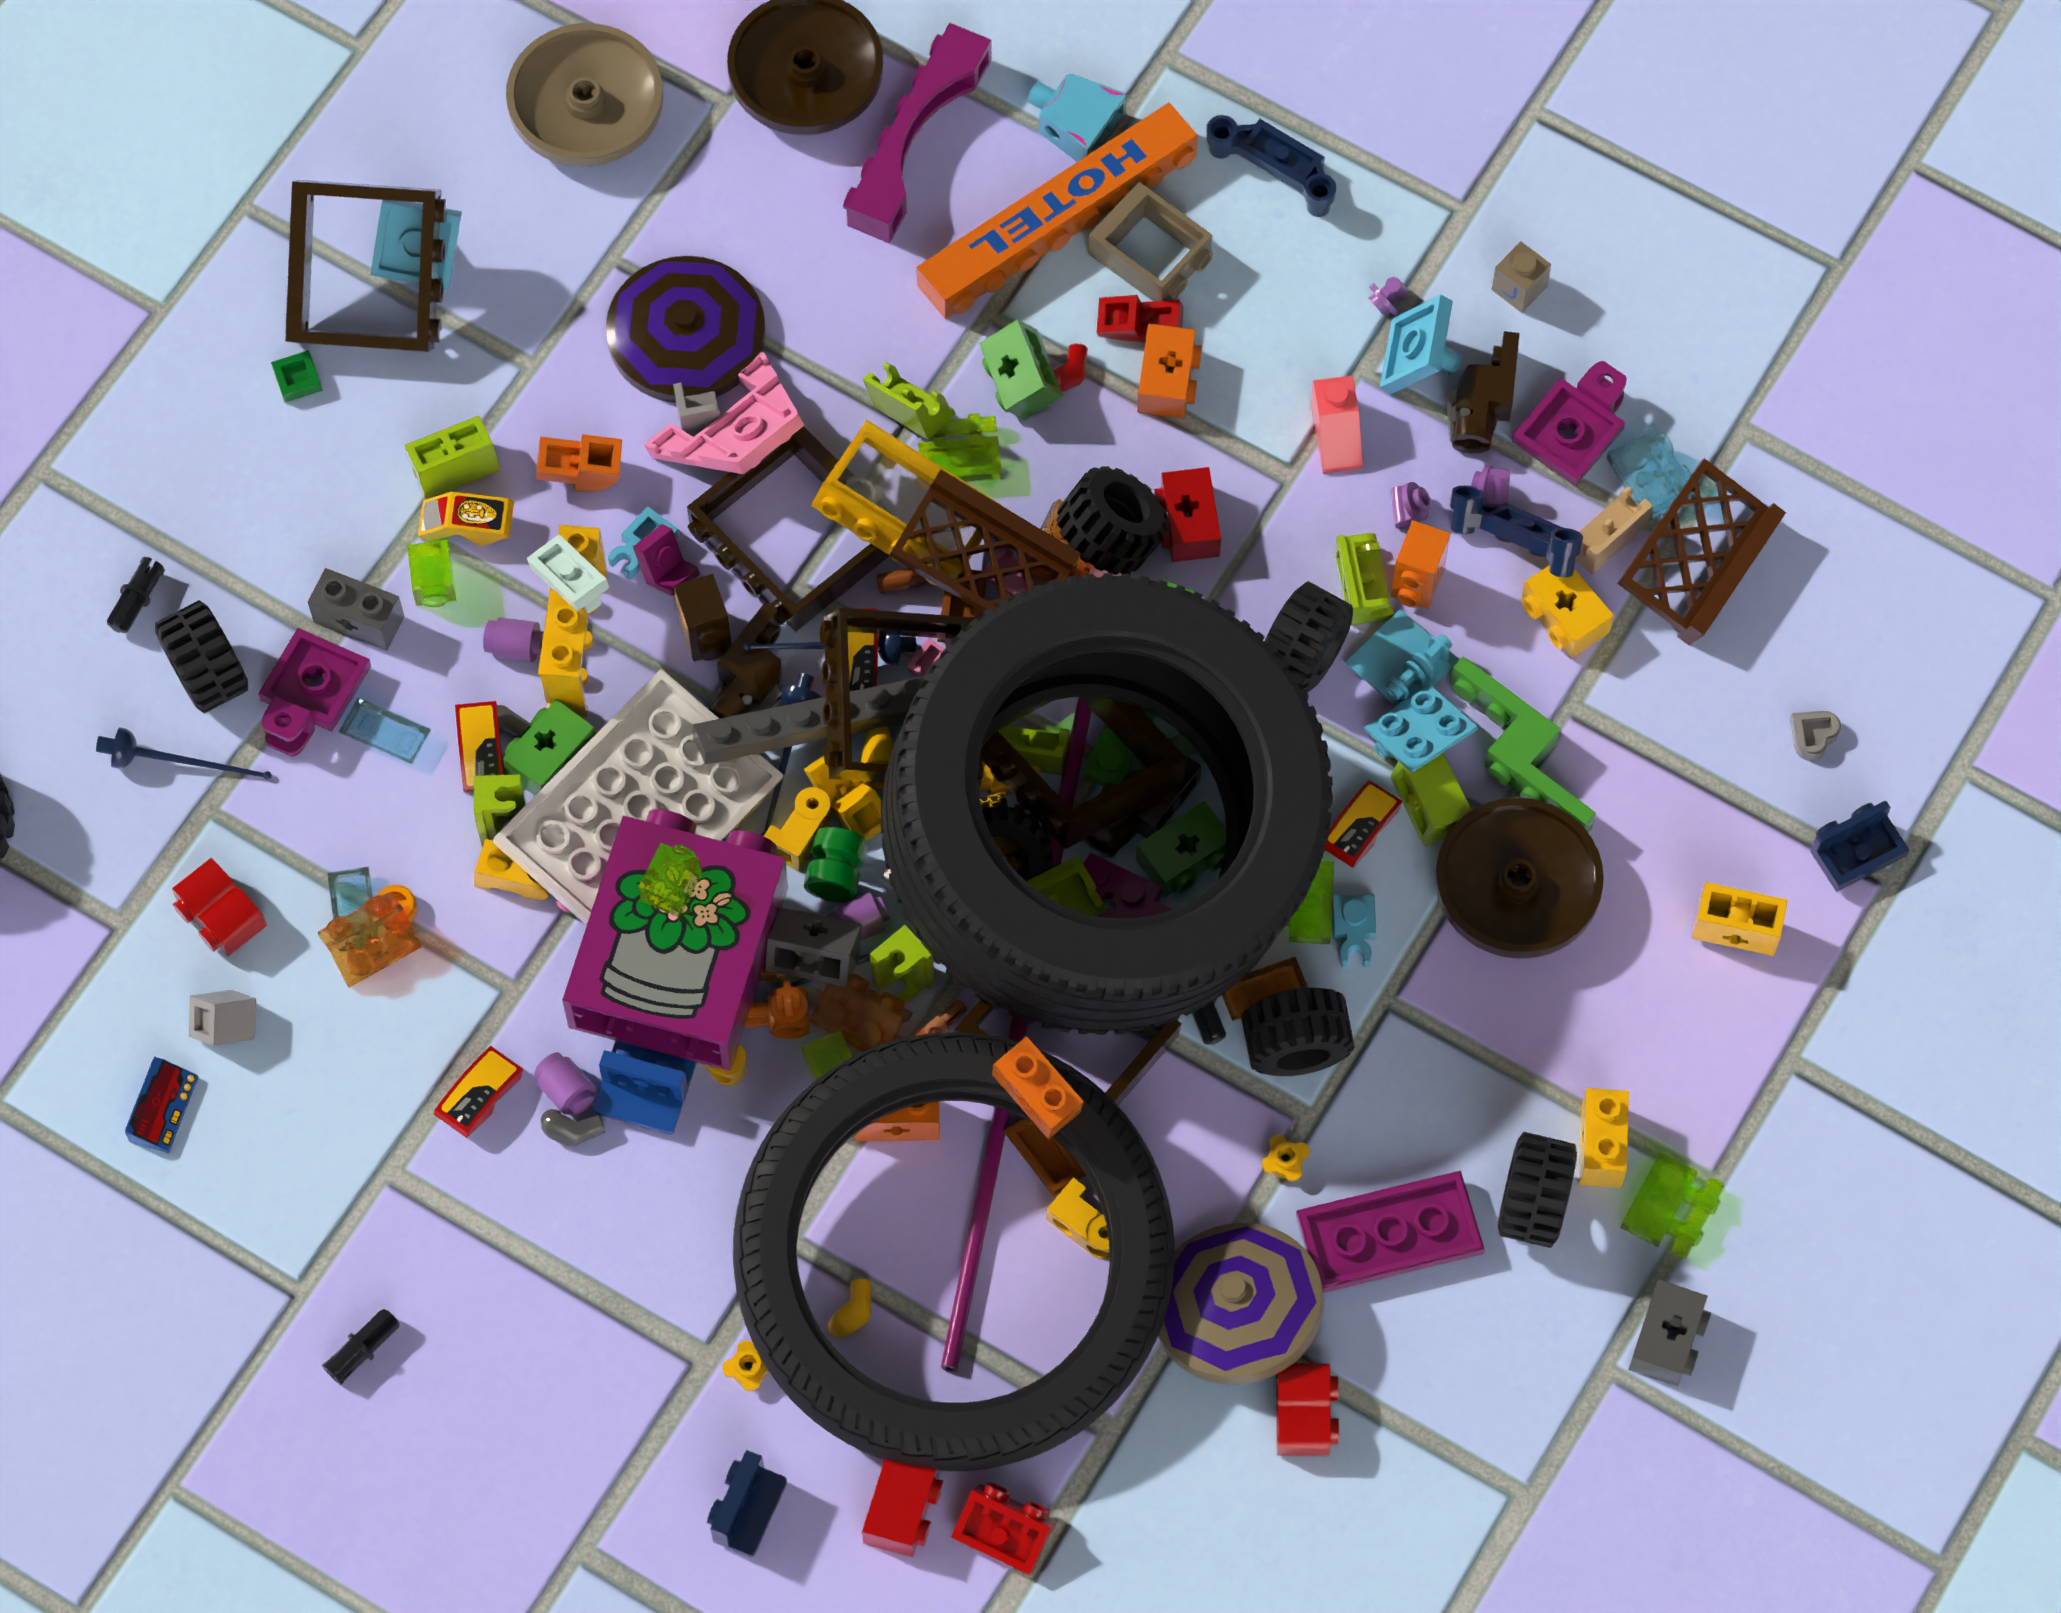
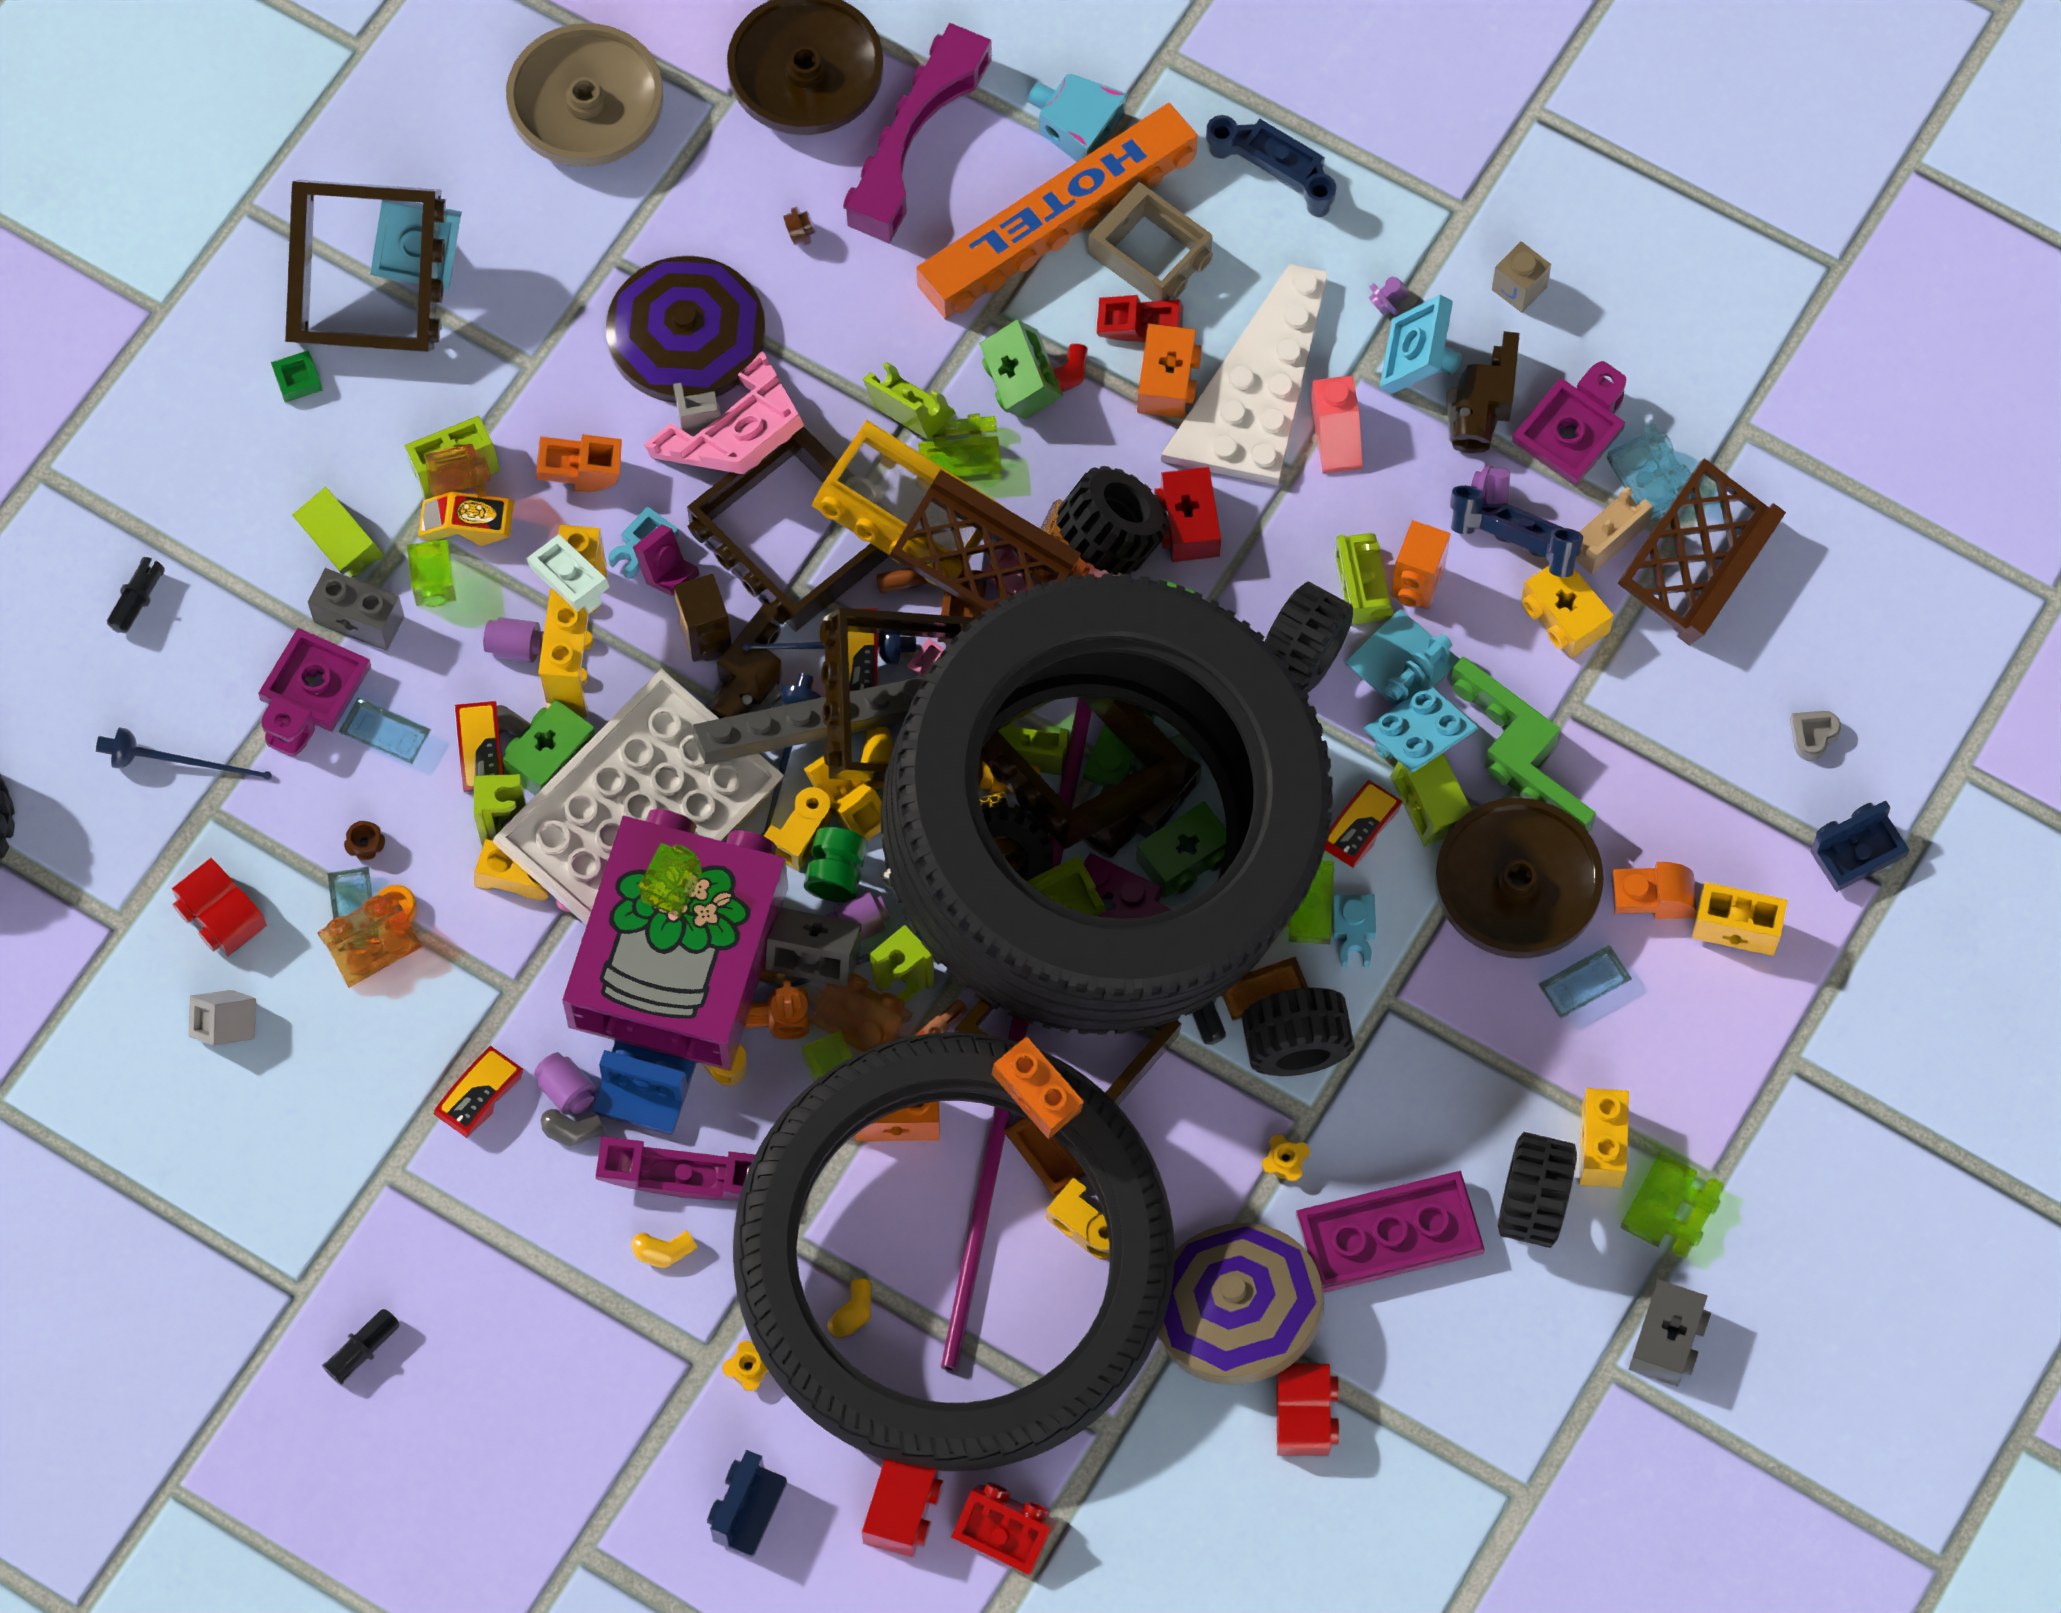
slope [125,1057,199,1154] -> none
black tyre [155,600,248,714] -> none
medium lavender plate [1391,482,1431,529] -> none
none -> lime hinge [292,486,385,578]
none -> reddish brown plate [344,821,385,861]
none -> clear orange bracket [425,444,490,498]
none -> magenta slope [595,1136,756,1201]
none -> yellow arm [631,1230,698,1268]
none -> reddish brown plate [783,206,816,245]
none -> white wing [1161,264,1328,486]
none -> clear light blue tile [1538,945,1632,1019]
none -> orange brick [1611,862,1697,919]

